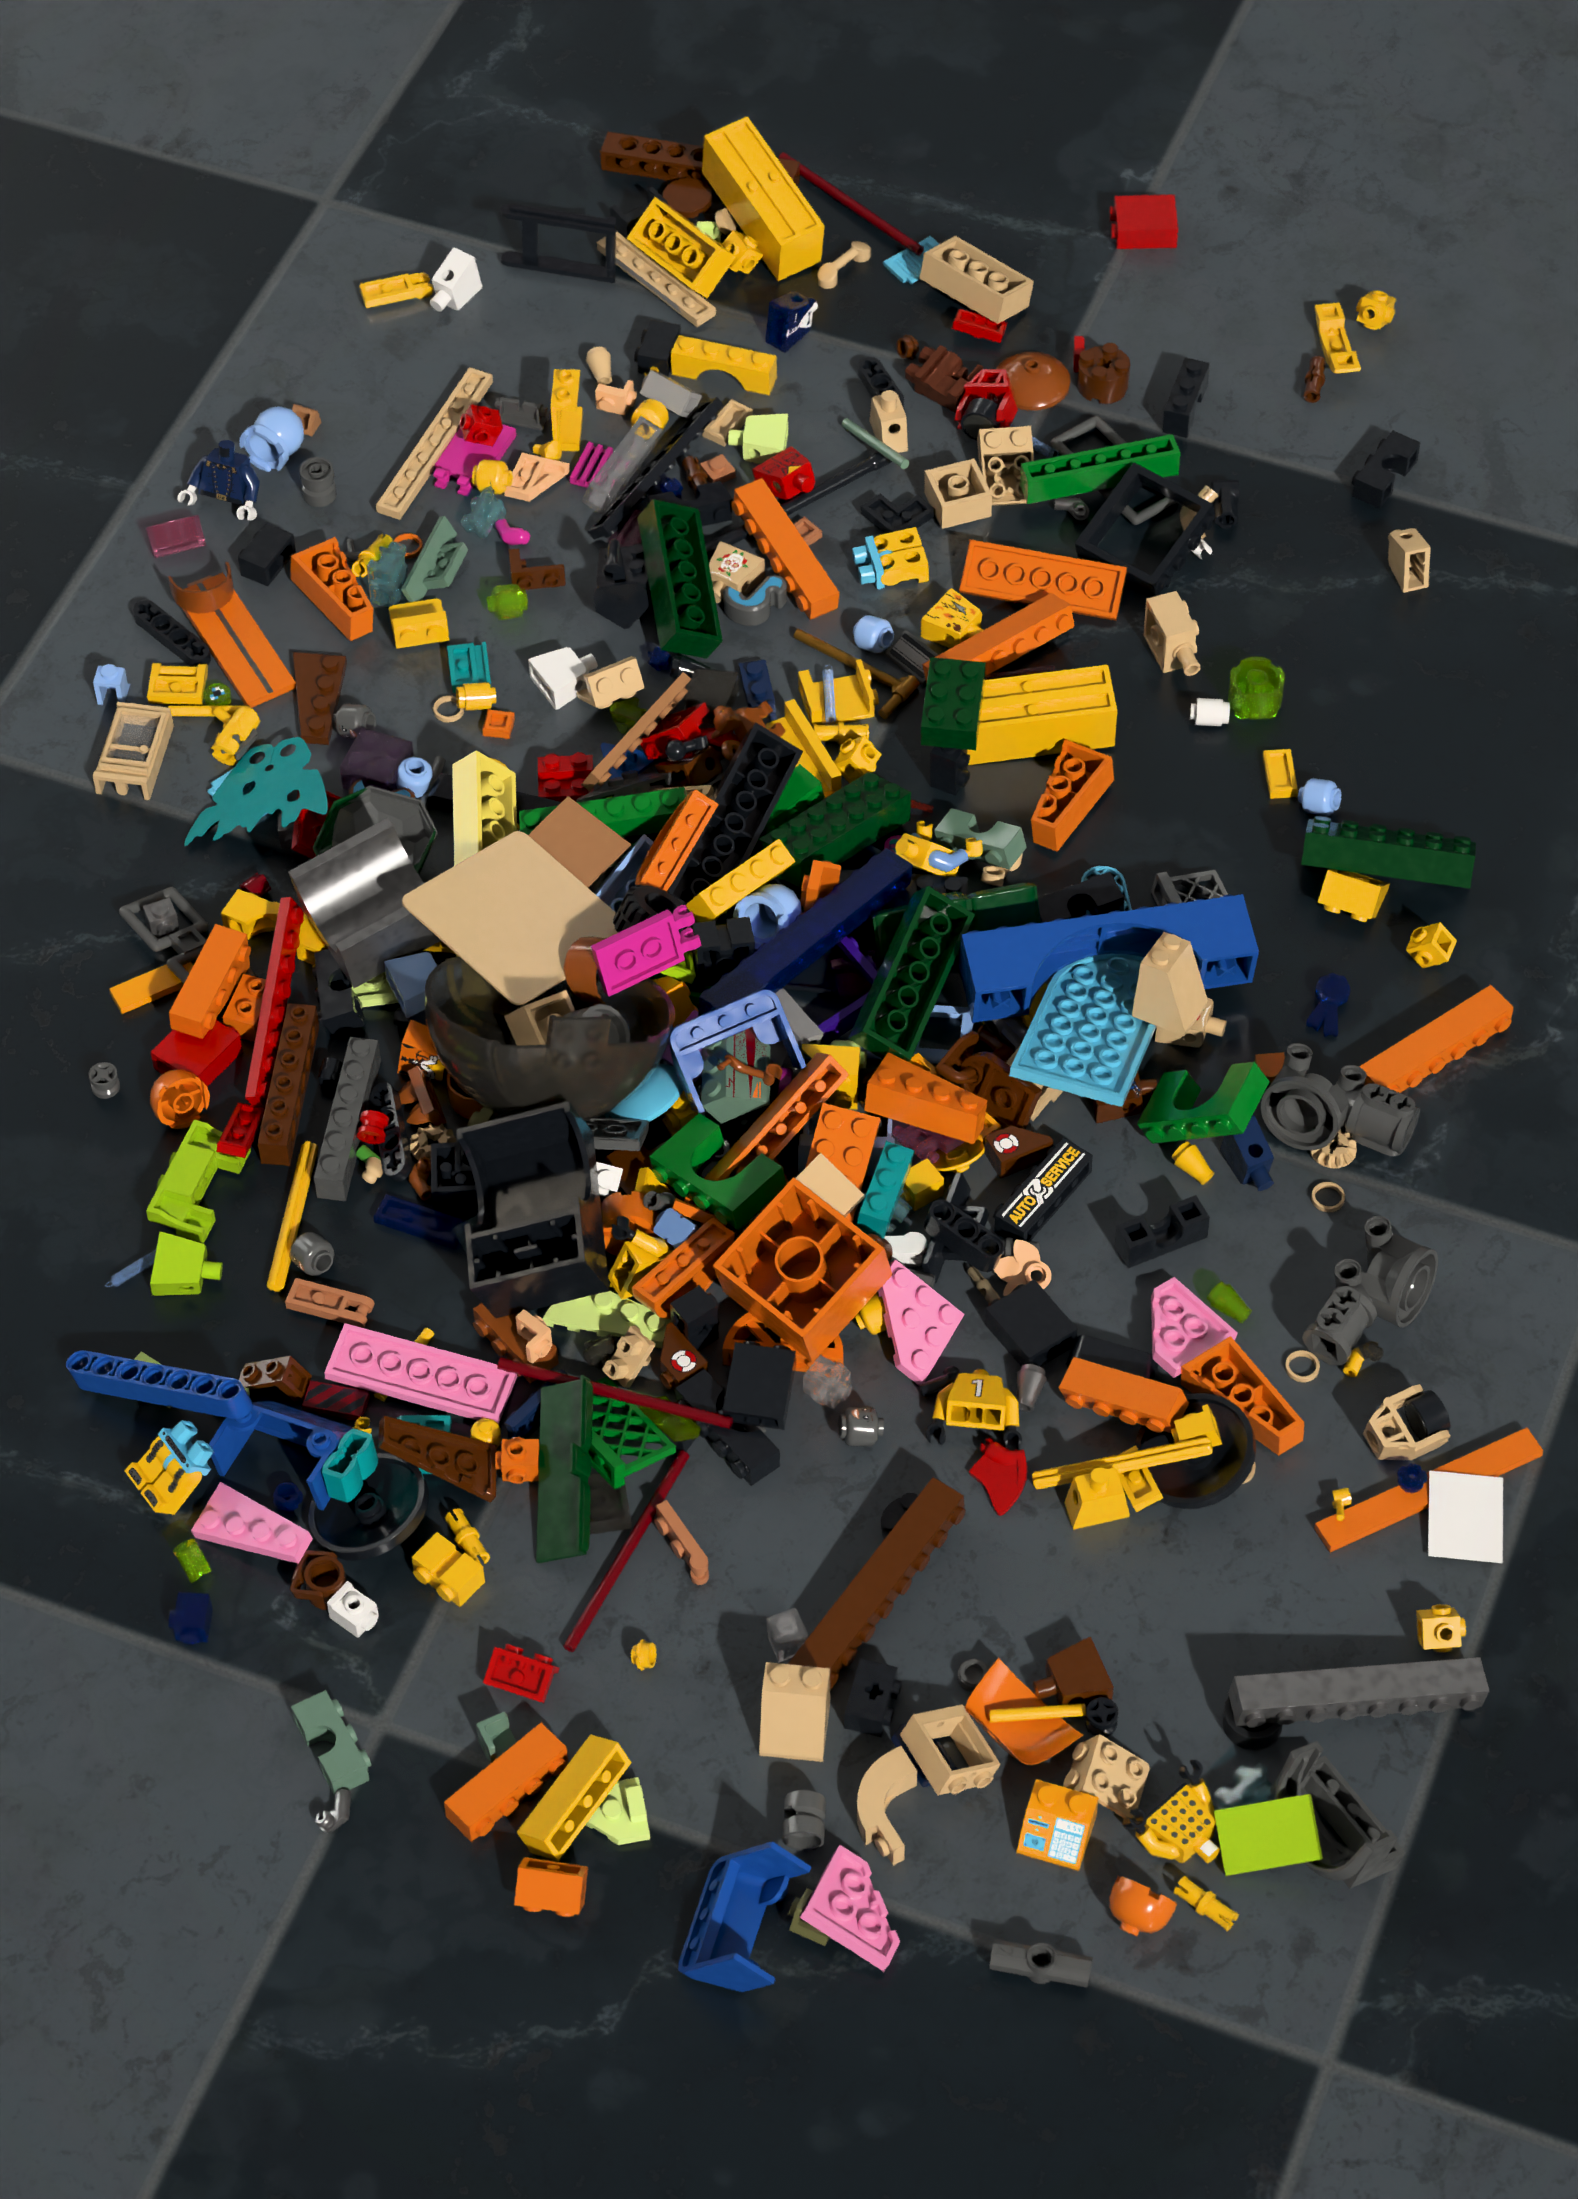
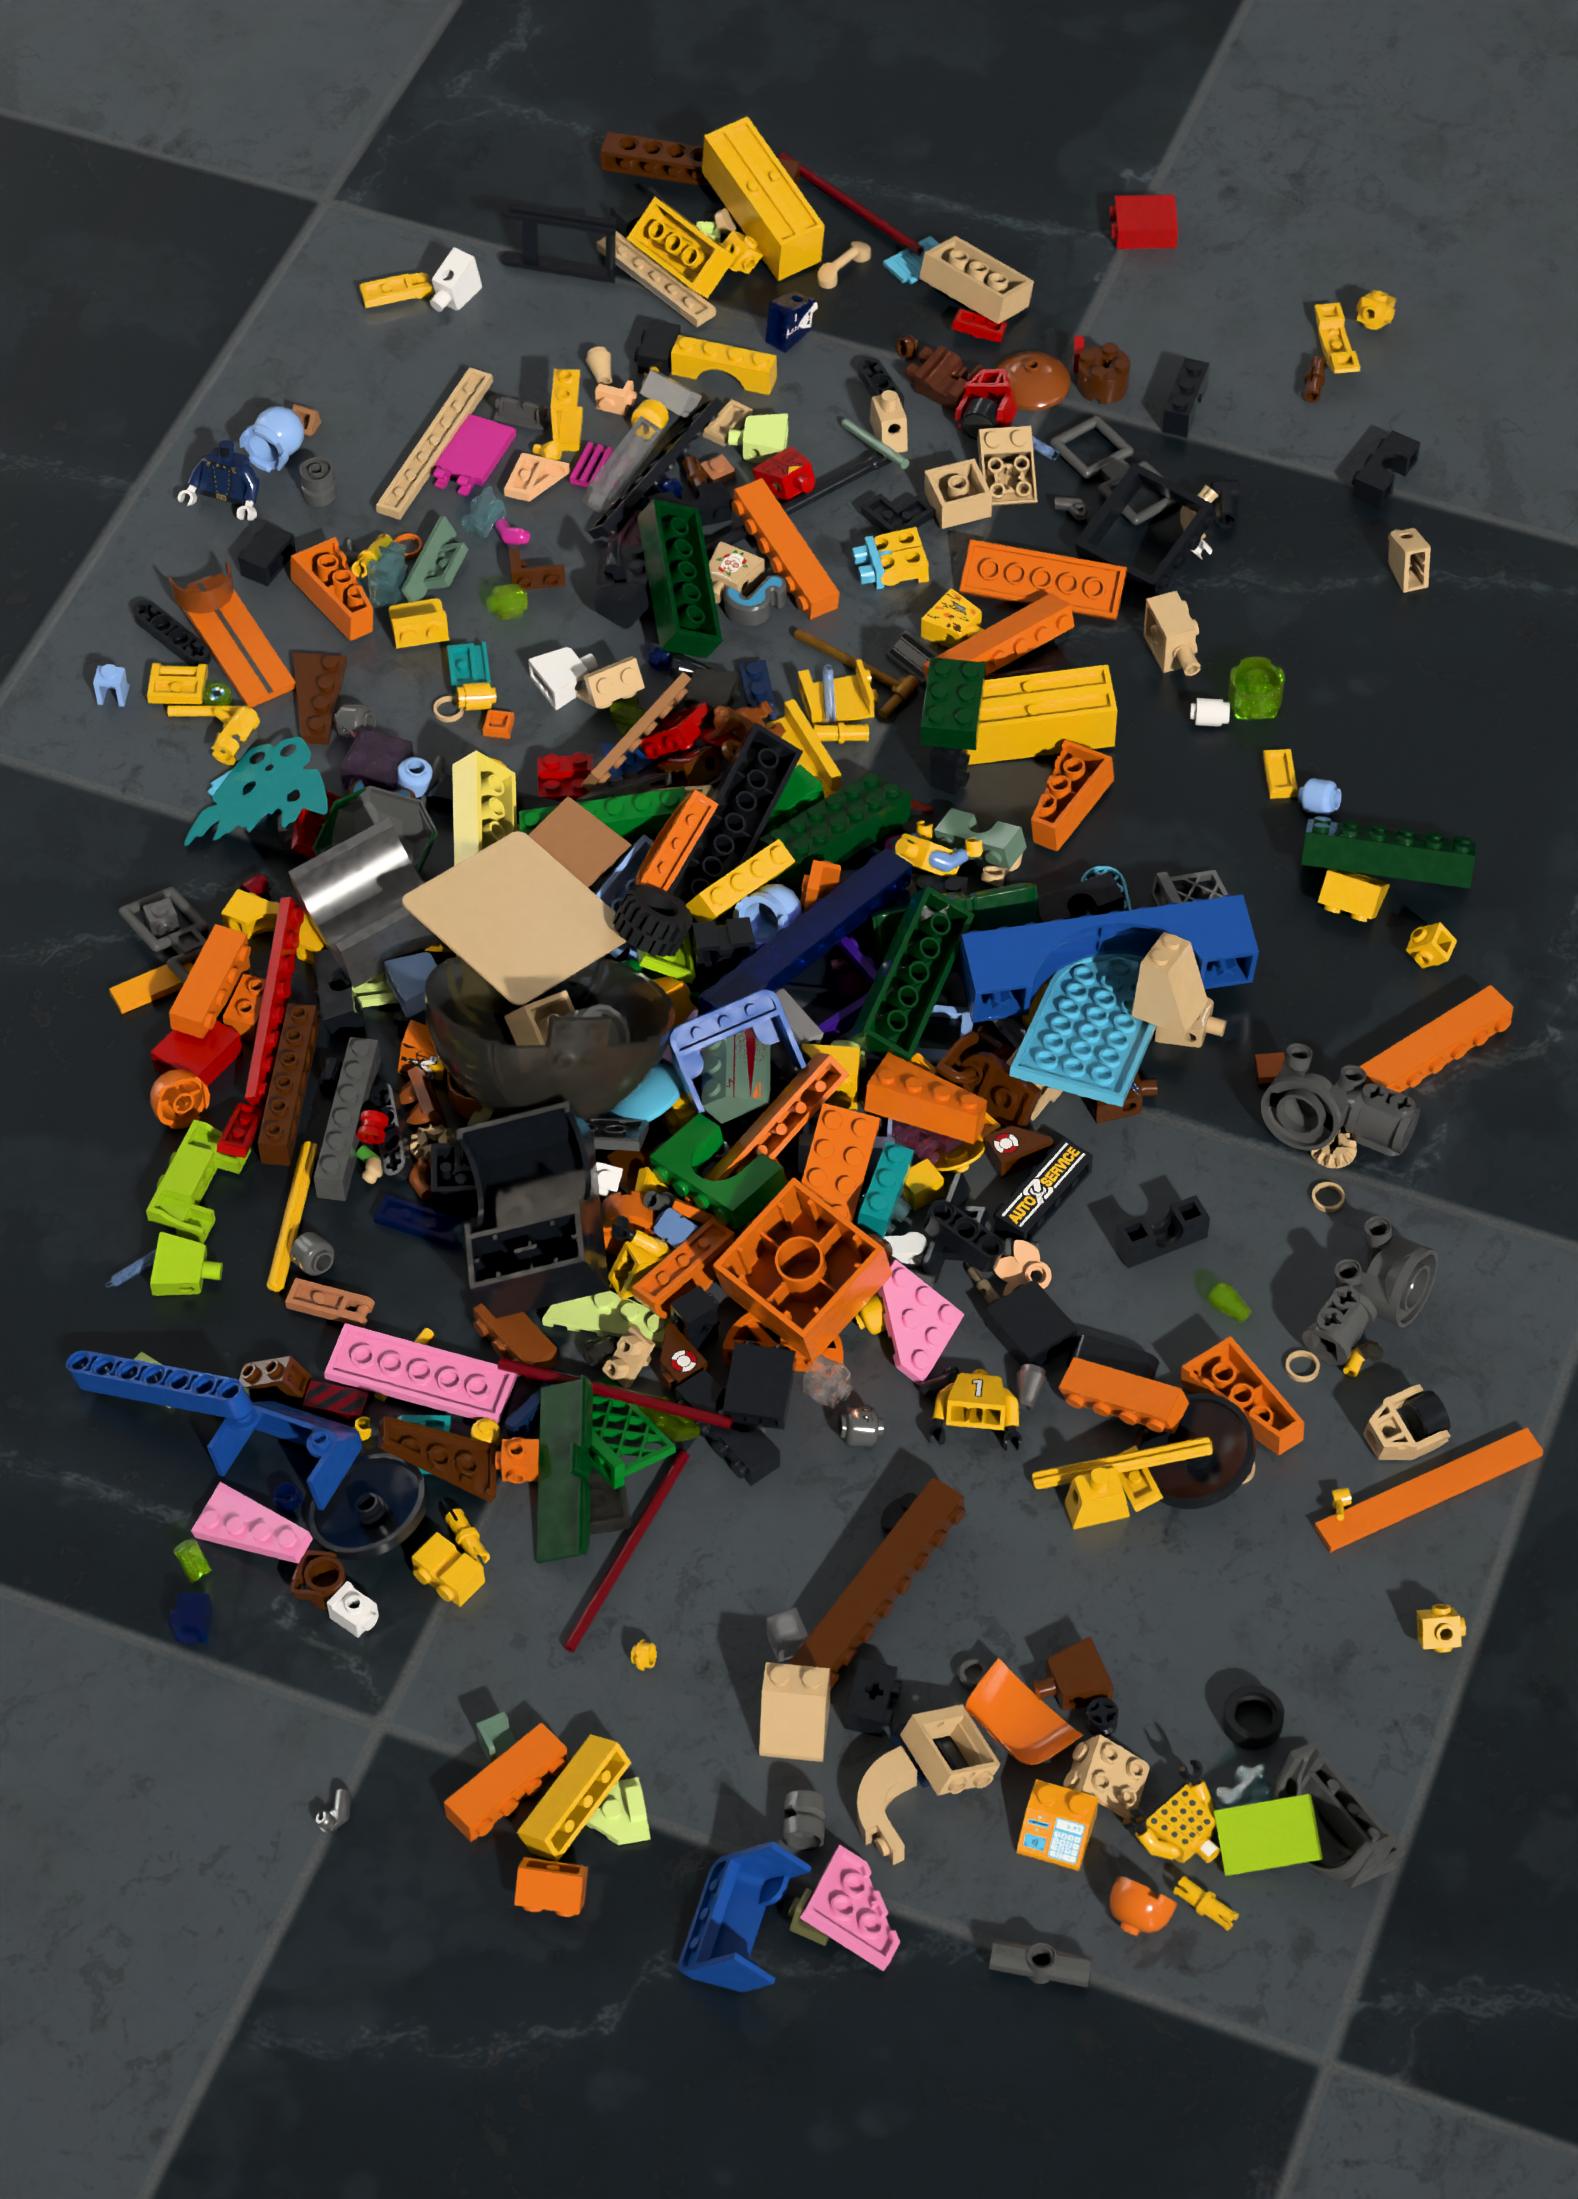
dark grey wheel [88,1062,120,1099] -> none
tan door [93,702,174,800] -> none
hips [124,1420,214,1515] -> none
clear pink brick [145,515,206,558] -> none
sand green arch [291,1690,371,1796] -> none
teal brick [322,1428,378,1503] -> none
red brick [459,404,503,447] -> none
yellow head [472,459,513,495] -> none
red bracket [483,1644,559,1703] -> none
light nougat bracket [516,1309,552,1364] -> none
dark orange piece [564,936,607,1006] -> none
dark pink tile [591,905,701,997] -> none
nougat plate [654,1500,709,1585] -> none
reddish brown tile [663,178,712,218] -> none
black arm [665,735,709,761] -> none
dark orange piece [717,1054,782,1086] -> none
magenta tile [776,1067,793,1096] -> none
nougat tile [794,517,822,546] -> none
tan brick [796,1153,865,1217] -> none
yellow brick [834,736,882,783] -> none
light blue head [853,615,894,653] -> none
red arm [969,1438,1028,1516] -> none
yellow bar [989,1703,1086,1723] -> none
green brick [1020,434,1180,504] -> none
green arch [1137,1061,1270,1144] -> none
bright pink plate [1151,1277,1238,1378] -> none
yellow brick [1171,1404,1222,1447] -> none
yellow cone [1172,1141,1214,1185] -> none
dark blue torso [1220,1115,1274,1191] -> none
flat silver brick [1228,1657,1489,1727] -> none
clear blue piece [1306,973,1351,1037] -> none
clear blue plate [1397,1463,1428,1493] -> none
white sticker [1428,1470,1503,1563] -> none

